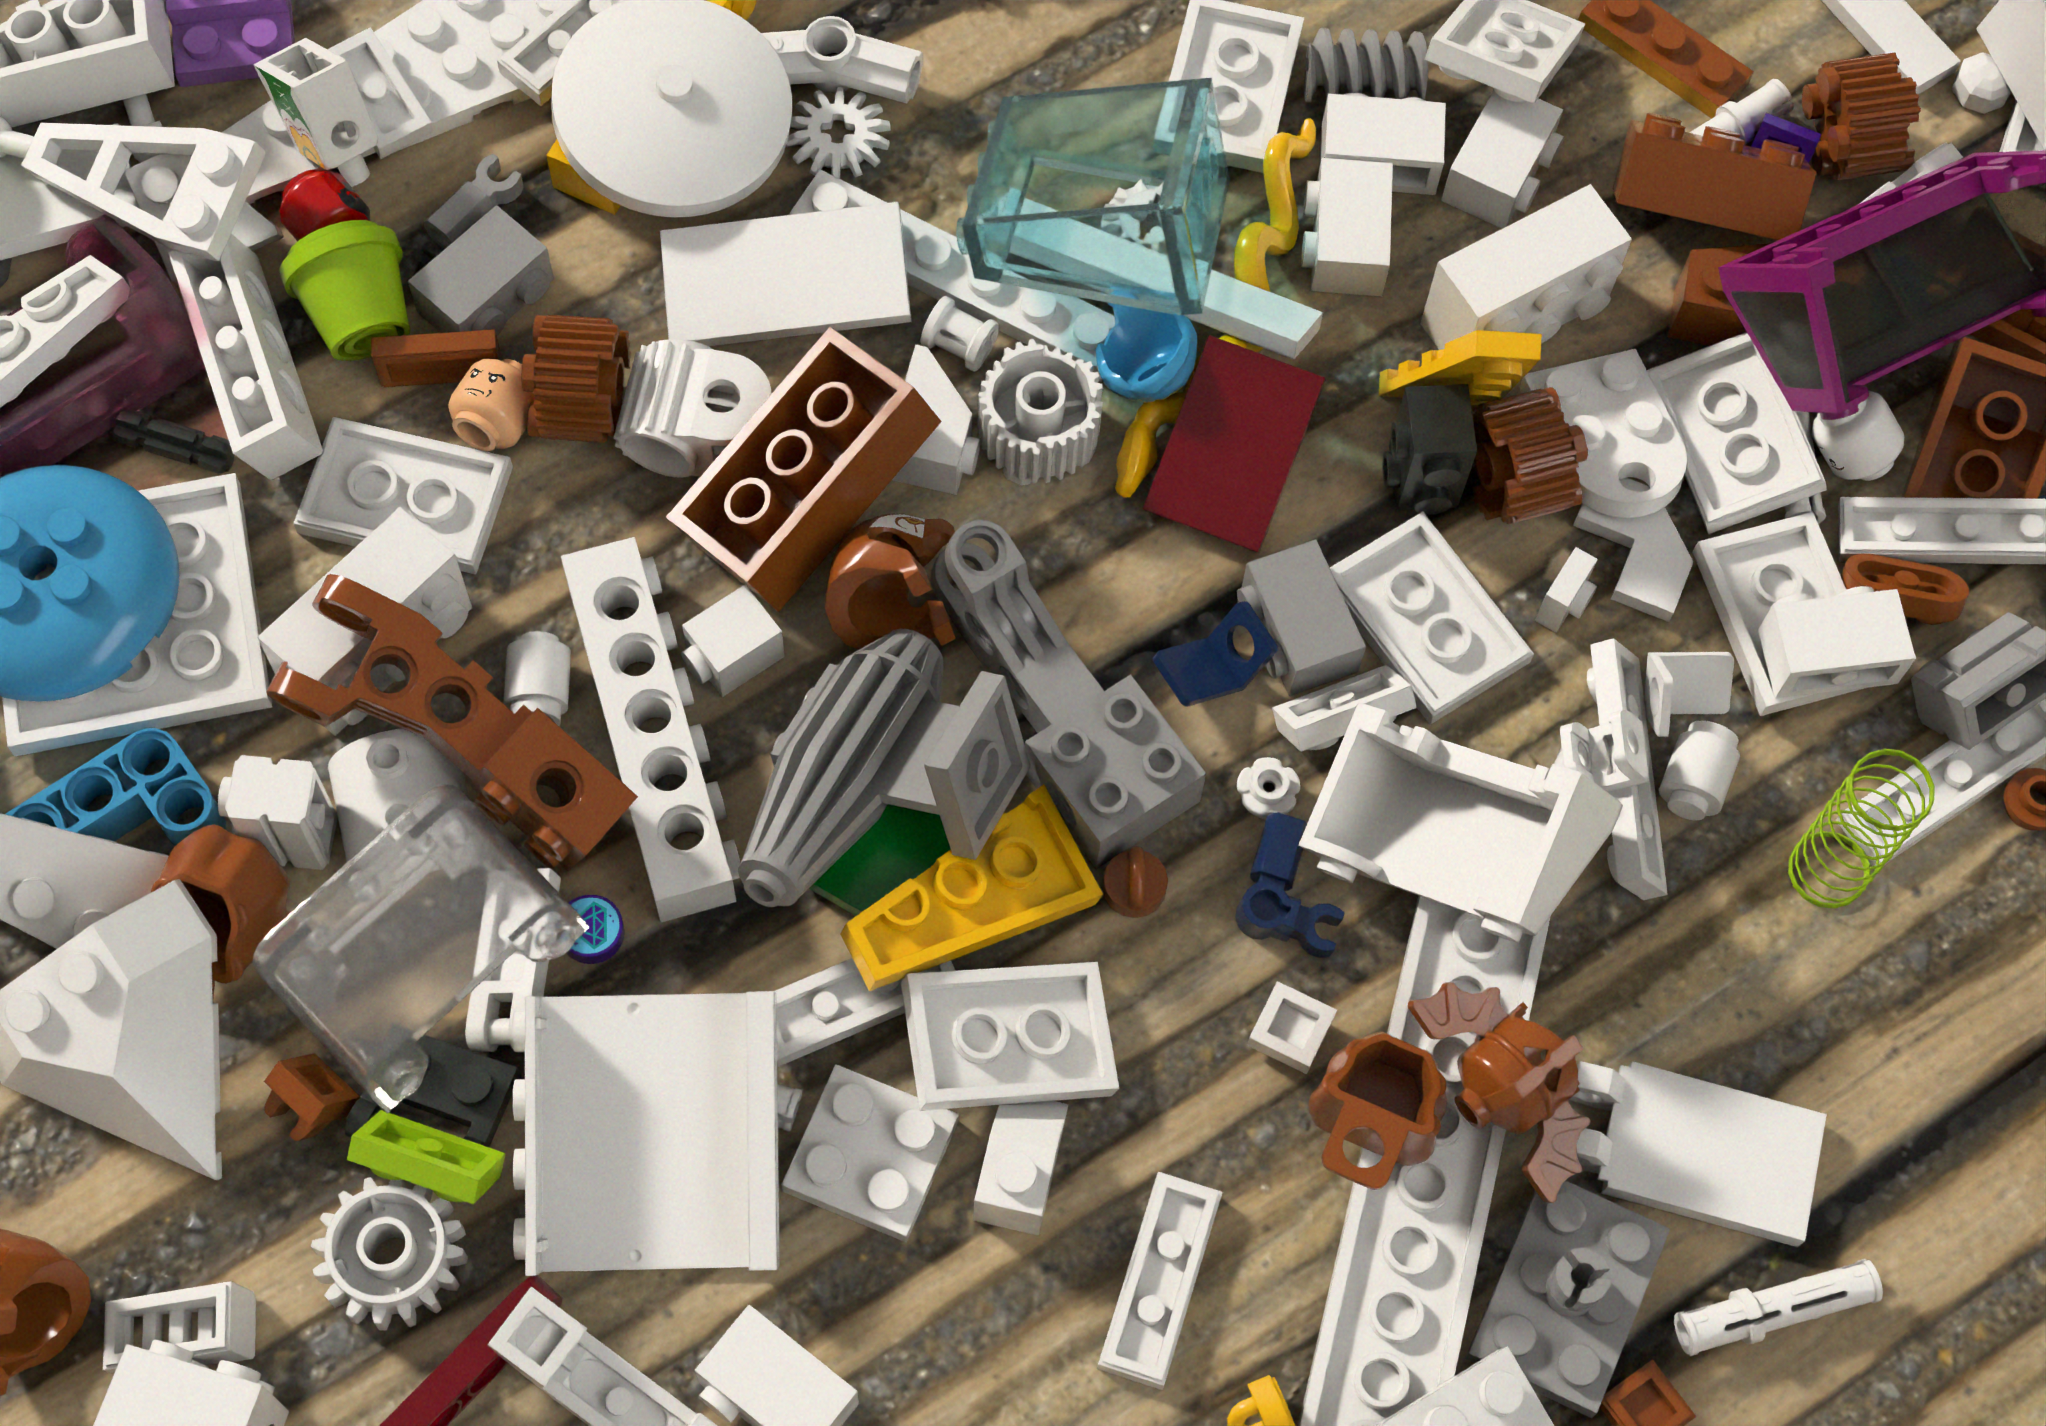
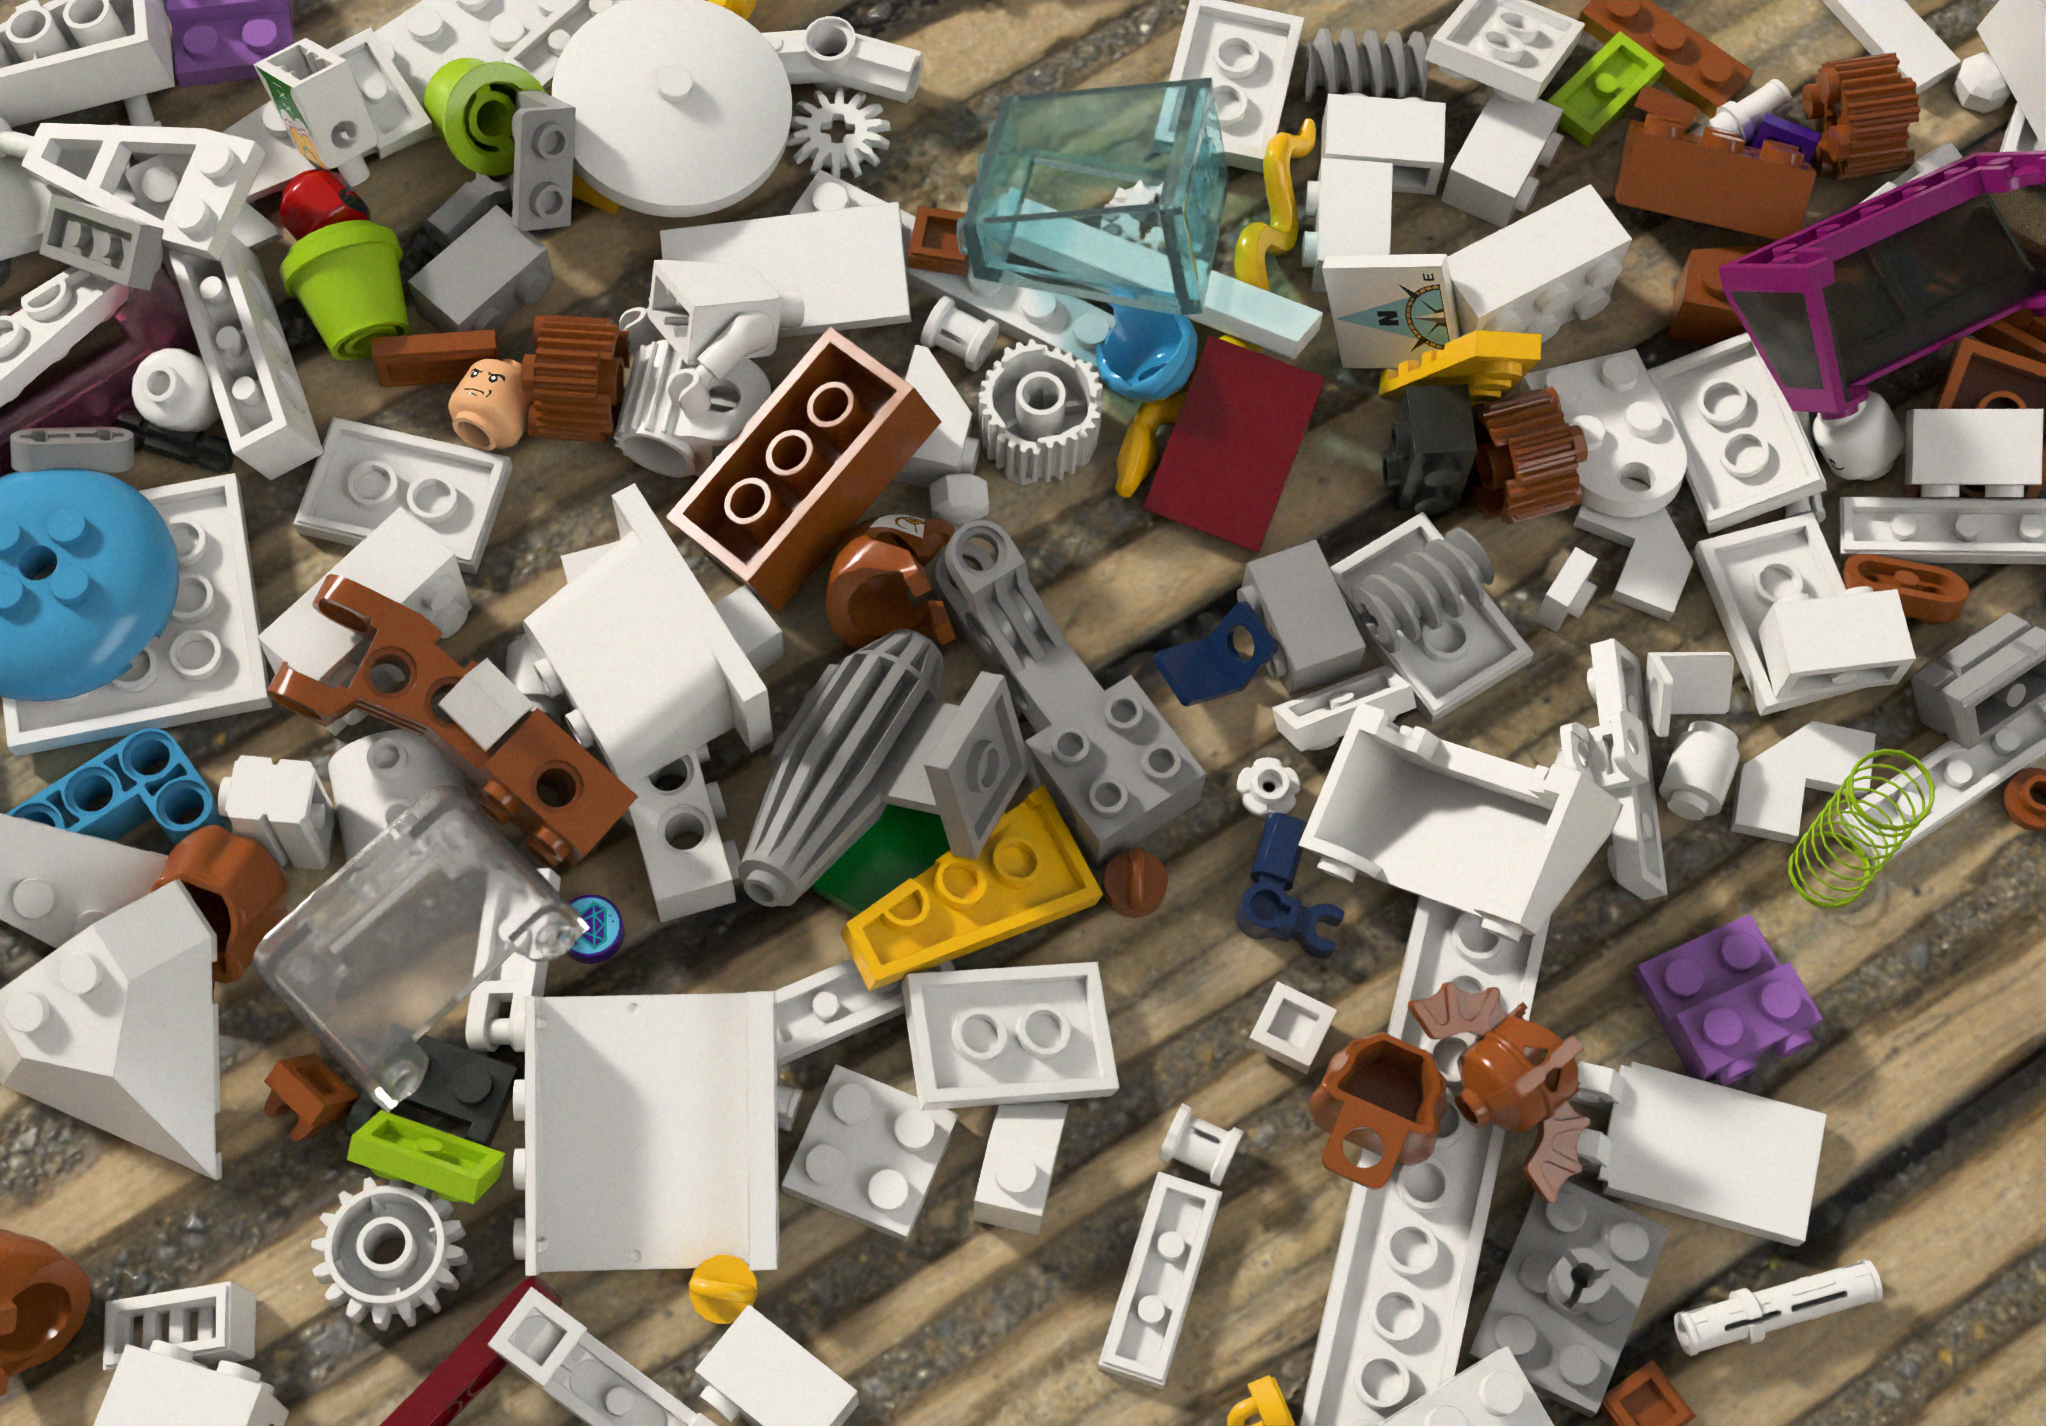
none -> light grey beam [10,427,135,473]
none -> light grey plate [39,194,164,291]
none -> white head [131,348,220,433]
none -> lime piece [424,58,547,176]
none -> white slope [438,658,534,753]
none -> light grey bracket [509,89,576,231]
none -> white windscreen [522,483,773,787]
none -> white torso [619,260,805,419]
none -> yellow tile [689,1254,758,1324]
none -> dark orange tile [908,205,978,277]
none -> white tile [929,473,989,526]
none -> white bush [1158,1103,1244,1186]
none -> white tile [1322,254,1461,368]
none -> light grey piece [1351,527,1494,653]
none -> lime plate [1547,31,1665,148]
none -> medium lavender plate [1632,914,1823,1086]
none -> dark orange tile [1634,86,1702,130]
none -> white tile [1730,721,1876,844]
none -> white brick [1905,409,2044,497]

